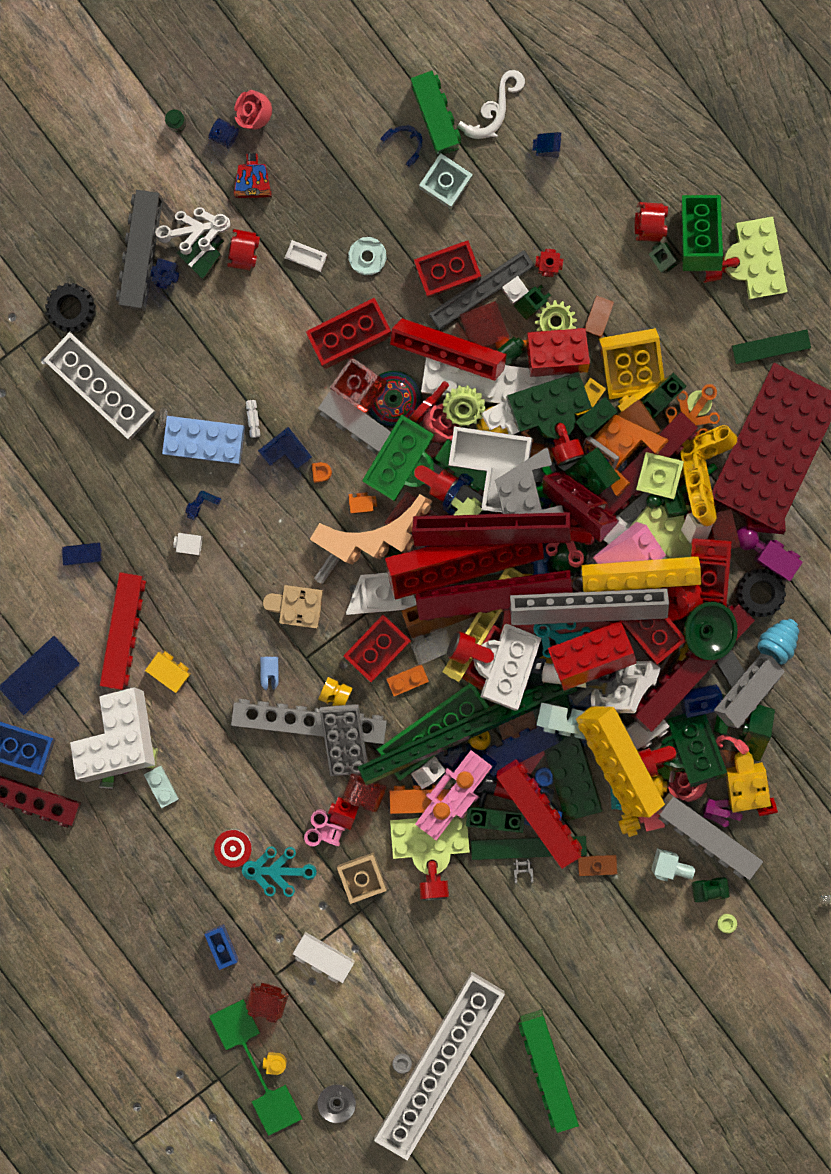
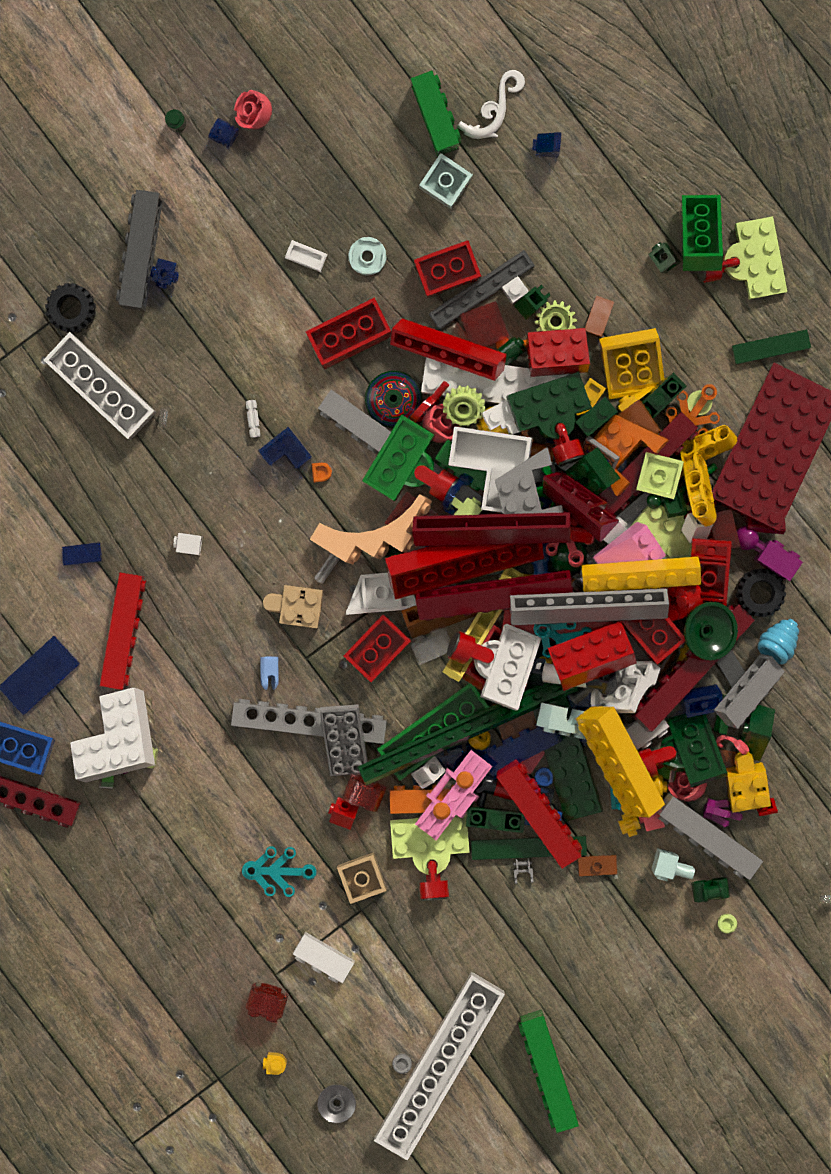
light aqua plate [144,765,179,808] -> none
yellow brick [145,651,191,693] -> none
white plant [155,207,230,255] -> none
light blue brick [162,416,245,464] -> none
dark green torso [177,234,224,280] -> none
clear blue plate [185,491,221,521] -> none
blue brick [204,924,239,970] -> none
green hinge [209,999,303,1136] -> none
red tile [214,829,252,868] -> none
red brick [227,229,260,271] -> none
torso [234,153,272,198] -> none
bright pink piece [304,809,346,846] -> none
yellow wheel [318,677,353,706] -> none
clear red brick [330,356,388,414] -> none
orange brick [348,492,377,514] -> none
clear blue piece [380,125,423,168] -> none
orange plate [387,664,429,696] -> none
clear red brick [425,441,443,458] -> none
red brick [535,249,563,277] -> none
red brick [634,202,668,242] -> none

